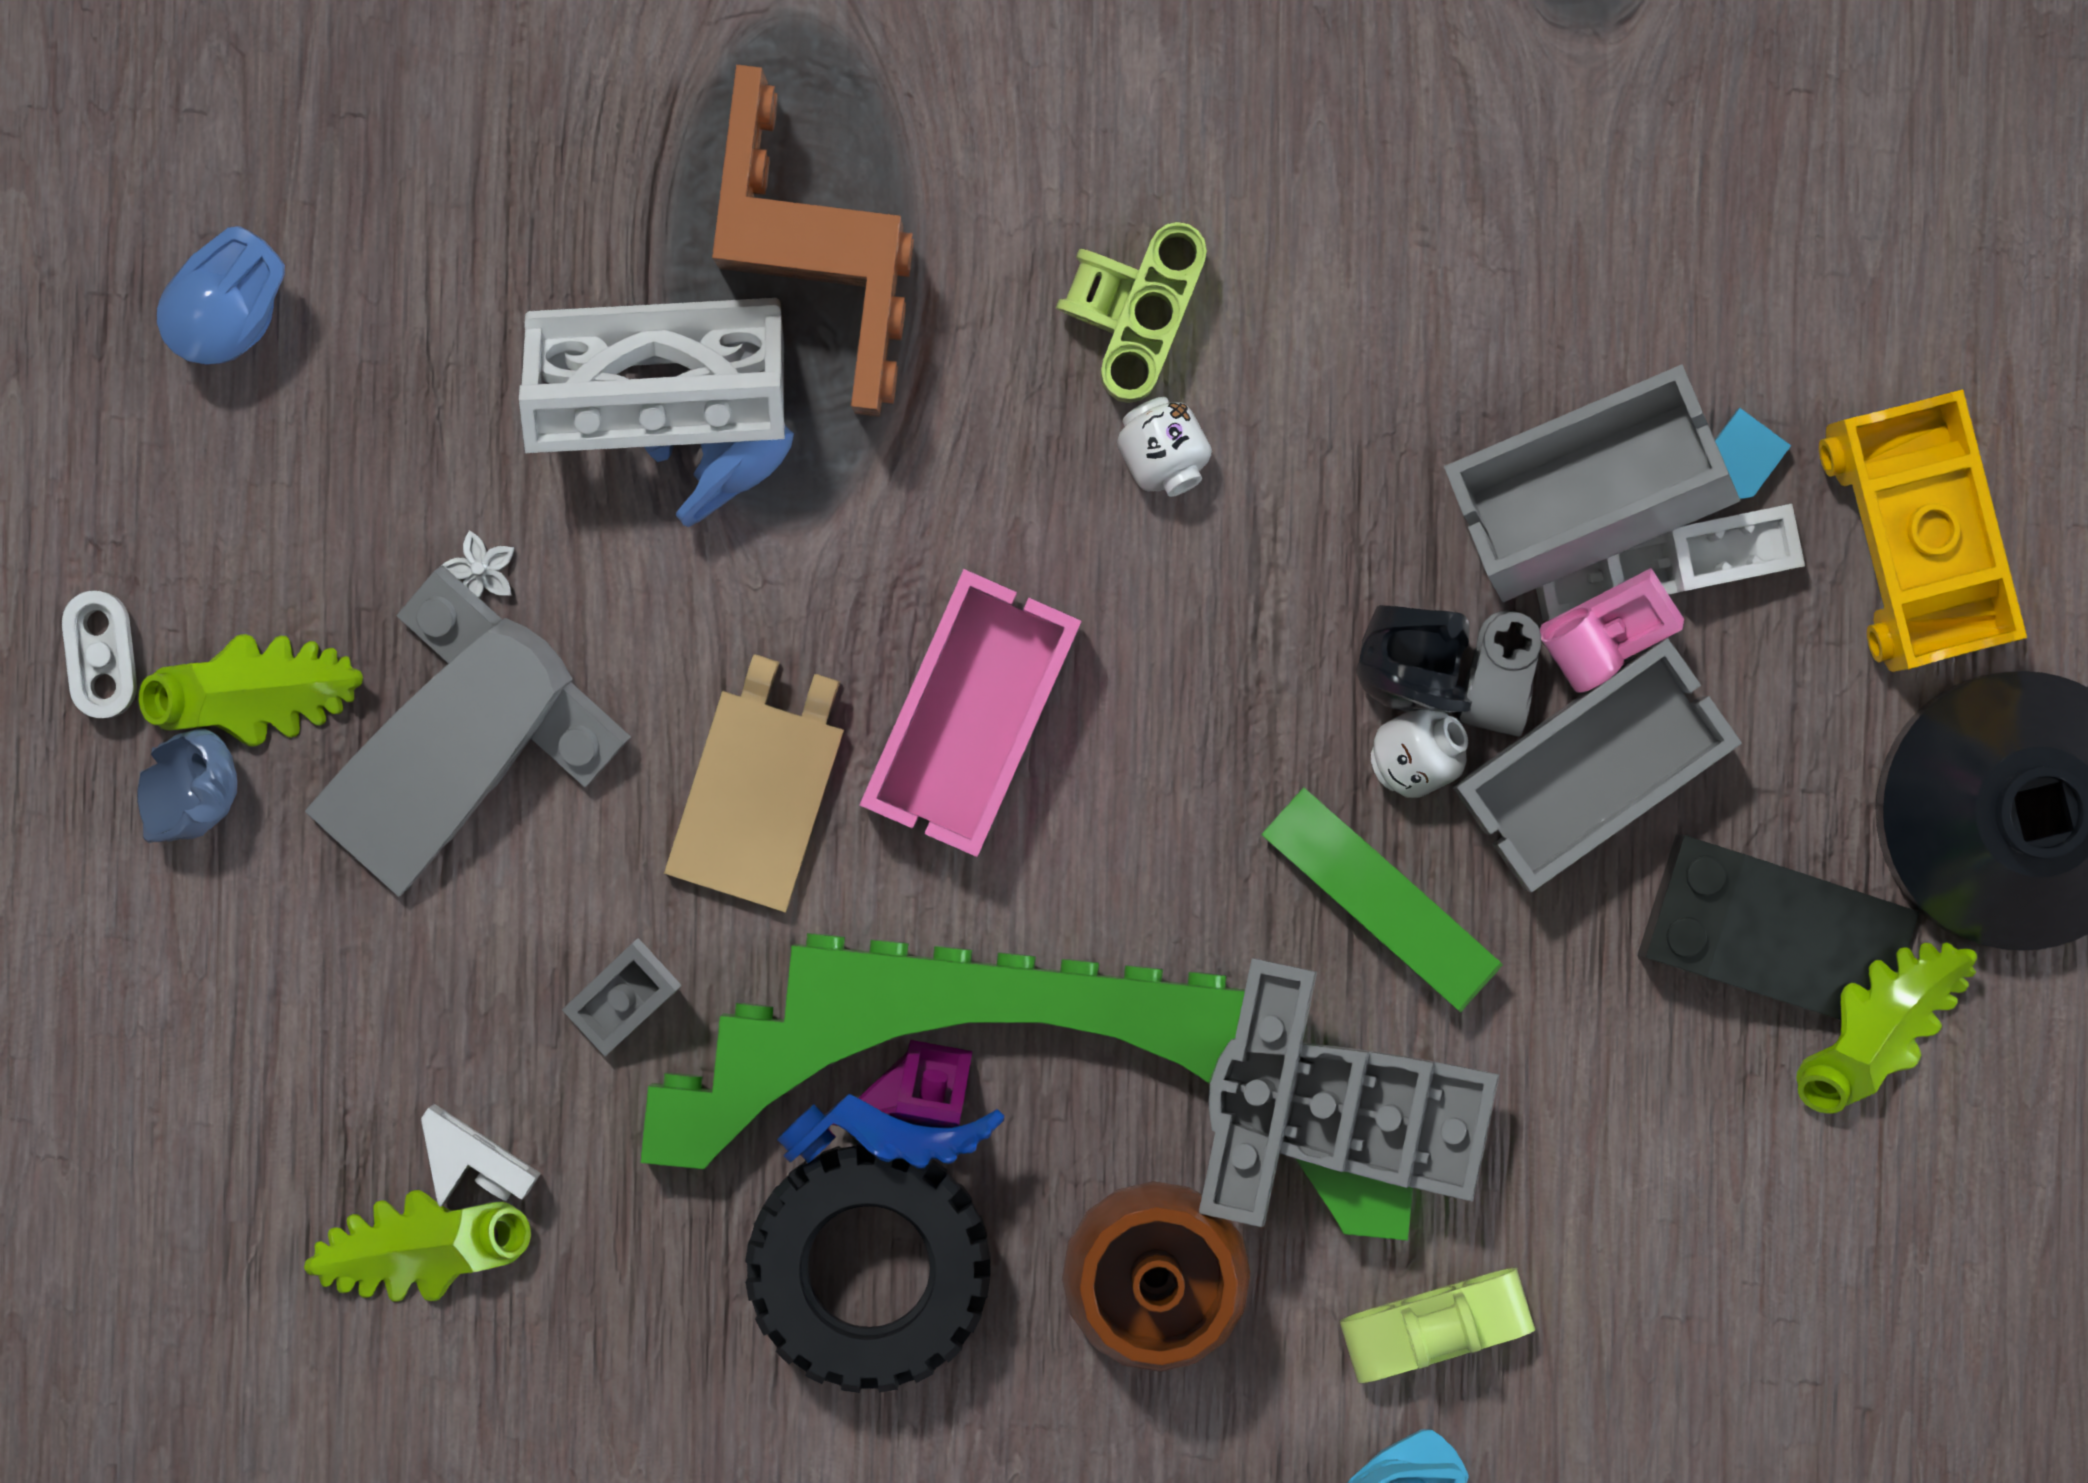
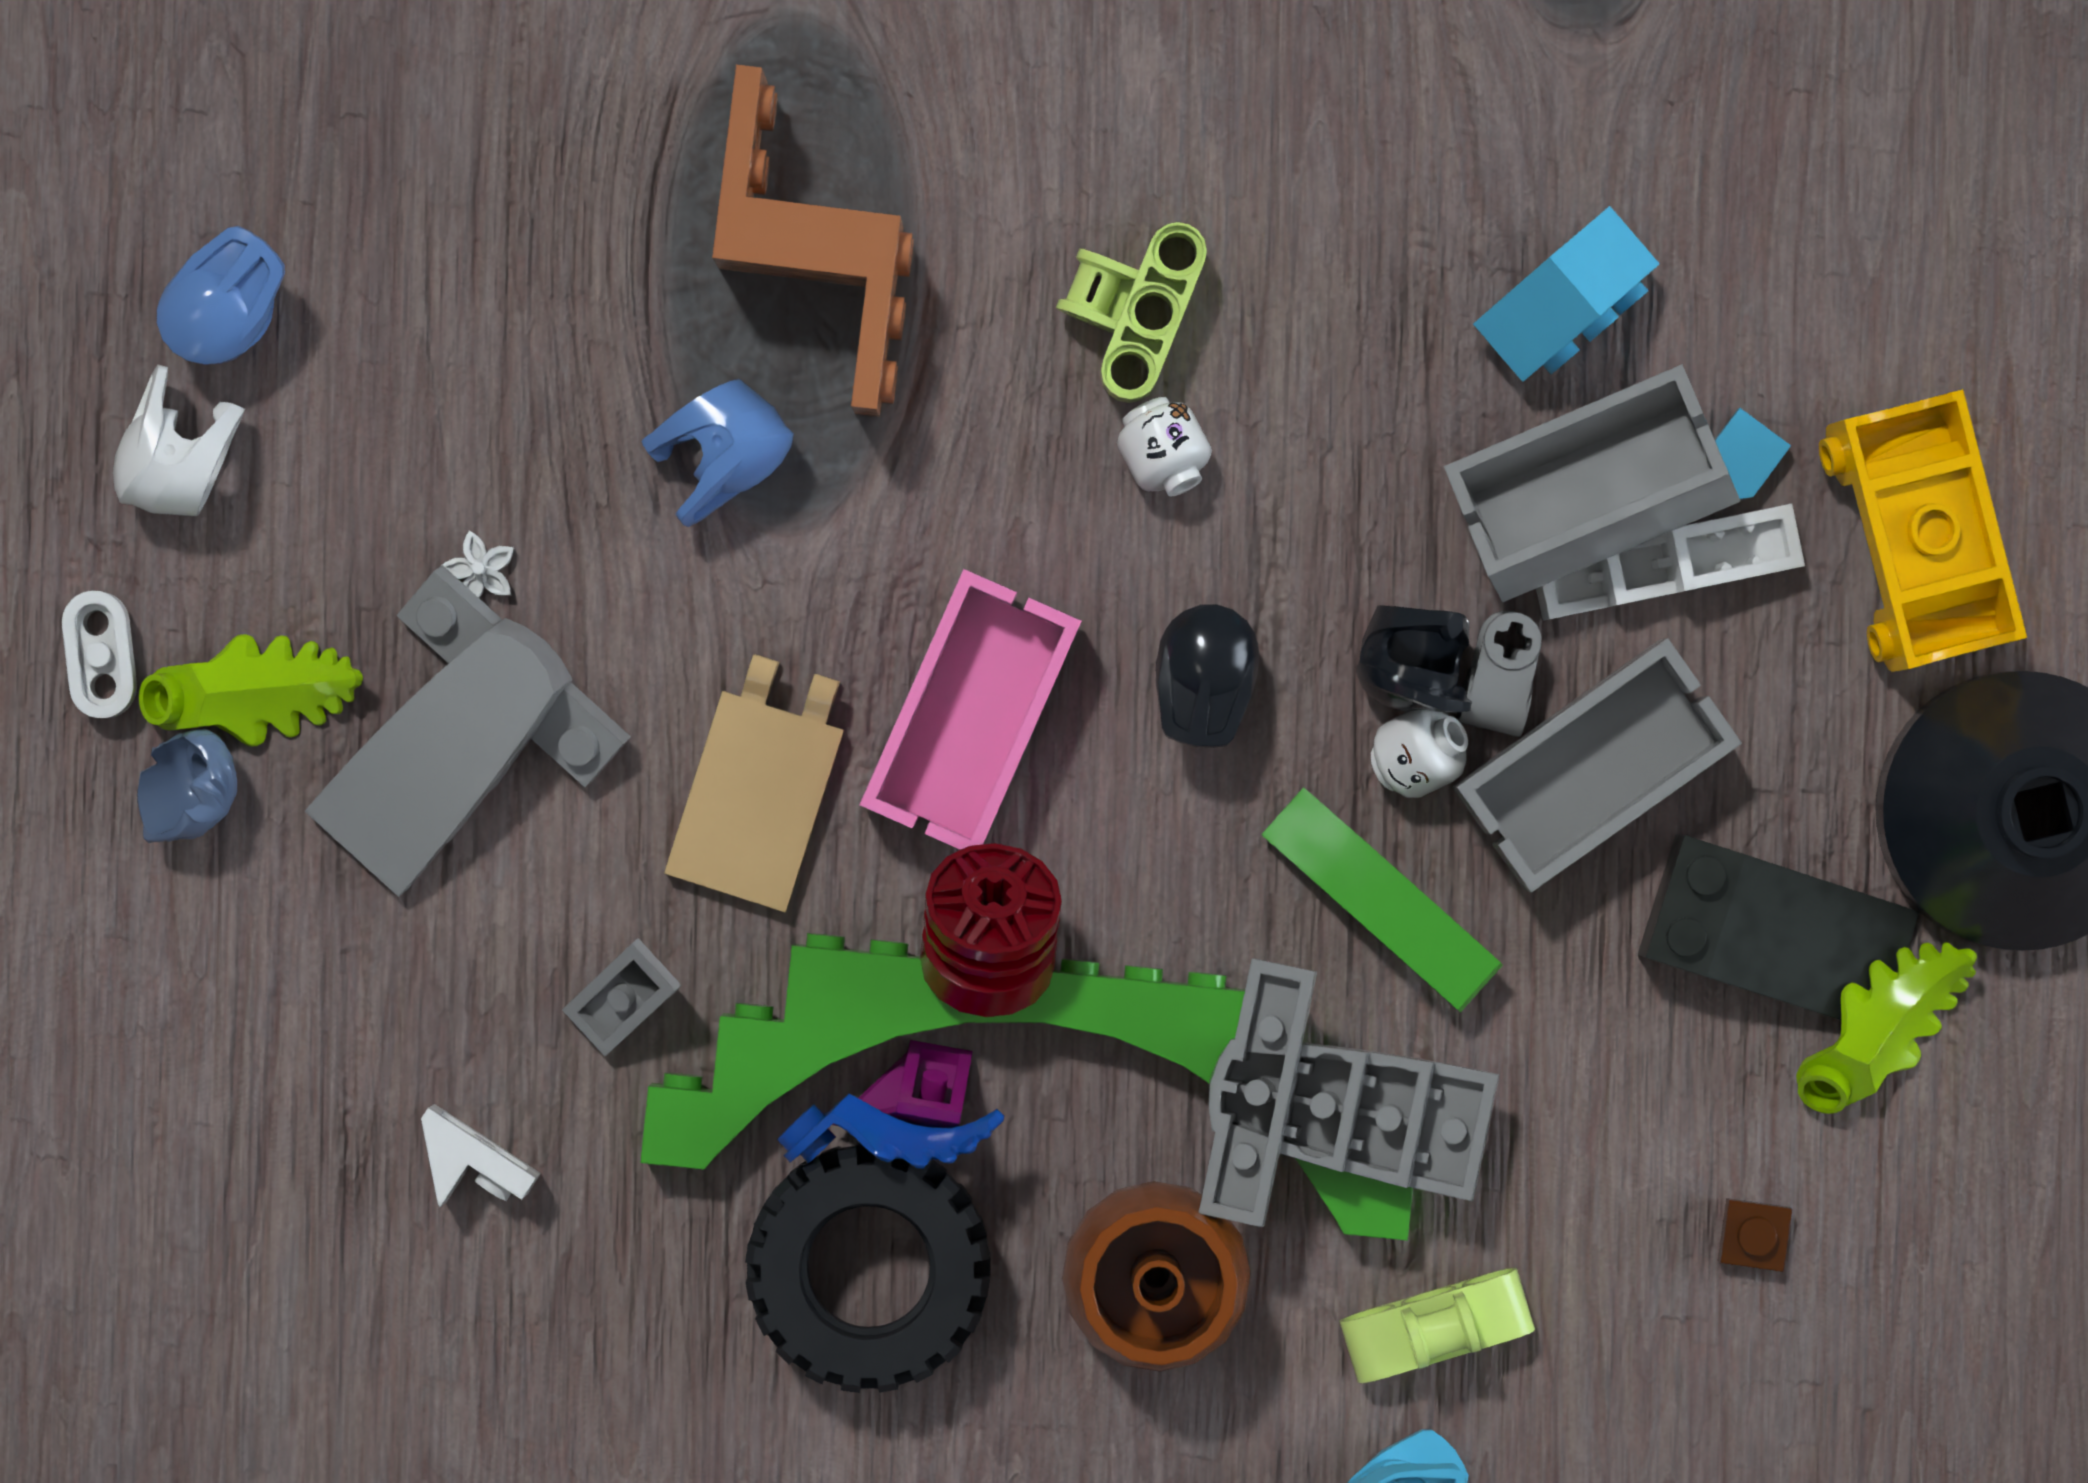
lime plant [304,1190,531,1302] -> none
white fence [519,298,785,453] -> none
bright pink plate [1540,568,1684,692] -> none
none -> white helmet [113,364,245,516]
none -> dark red wheel [920,843,1062,1017]
none -> black helmet [1155,604,1260,748]
none -> medium azure brick [1473,206,1660,382]
none -> reddish brown plate [1717,1198,1792,1272]

